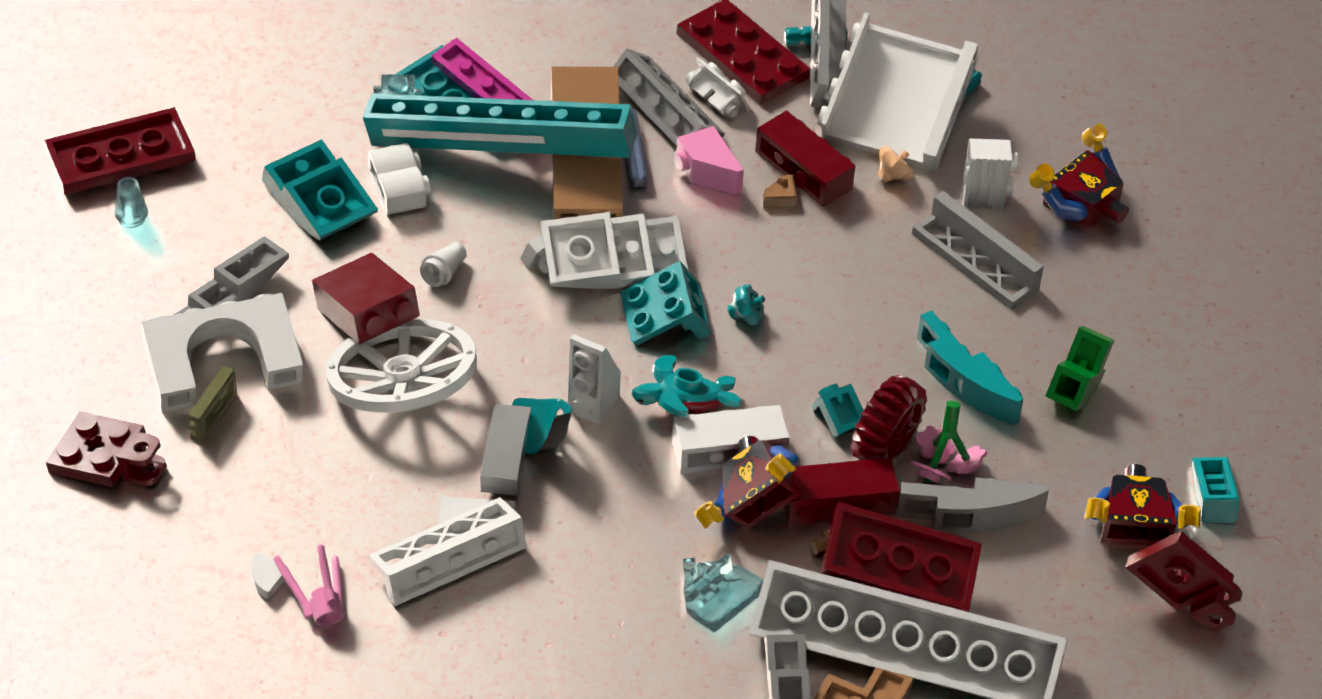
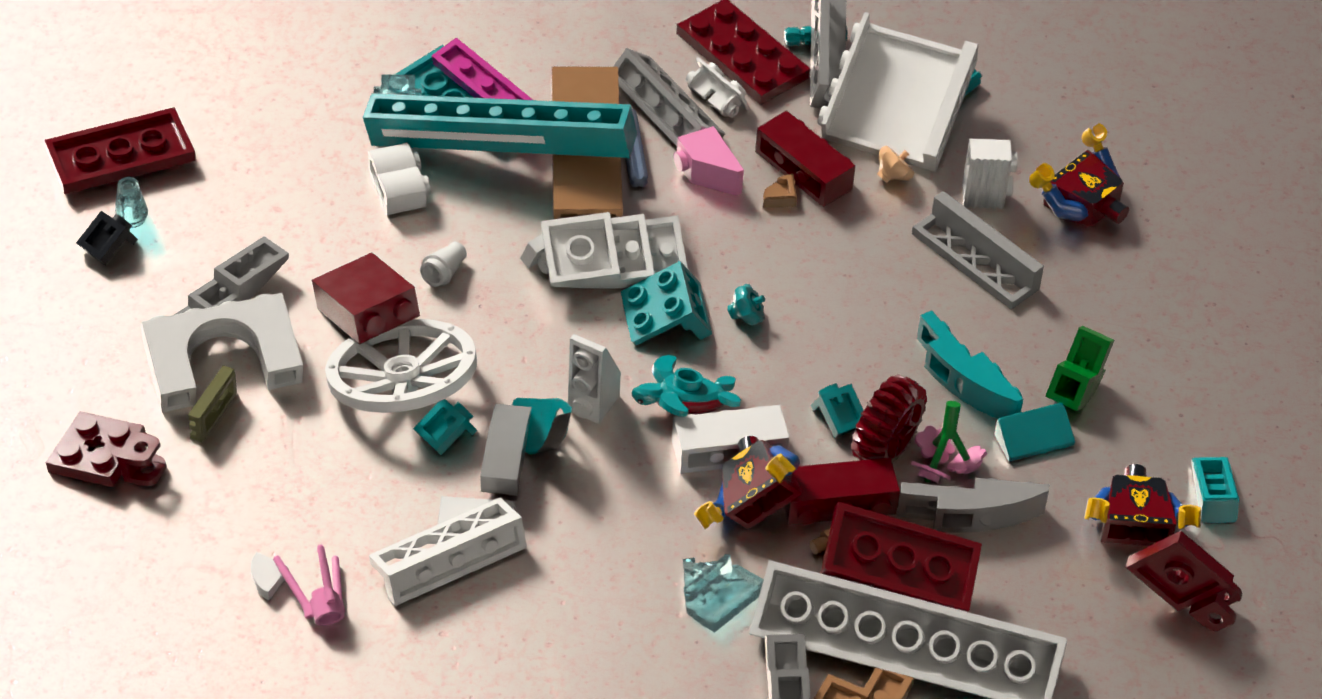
teal slope [261,139,378,241] -> none
none -> black bracket [76,211,138,265]
none -> teal bracket [413,399,478,455]
none -> teal slope [994,403,1075,462]

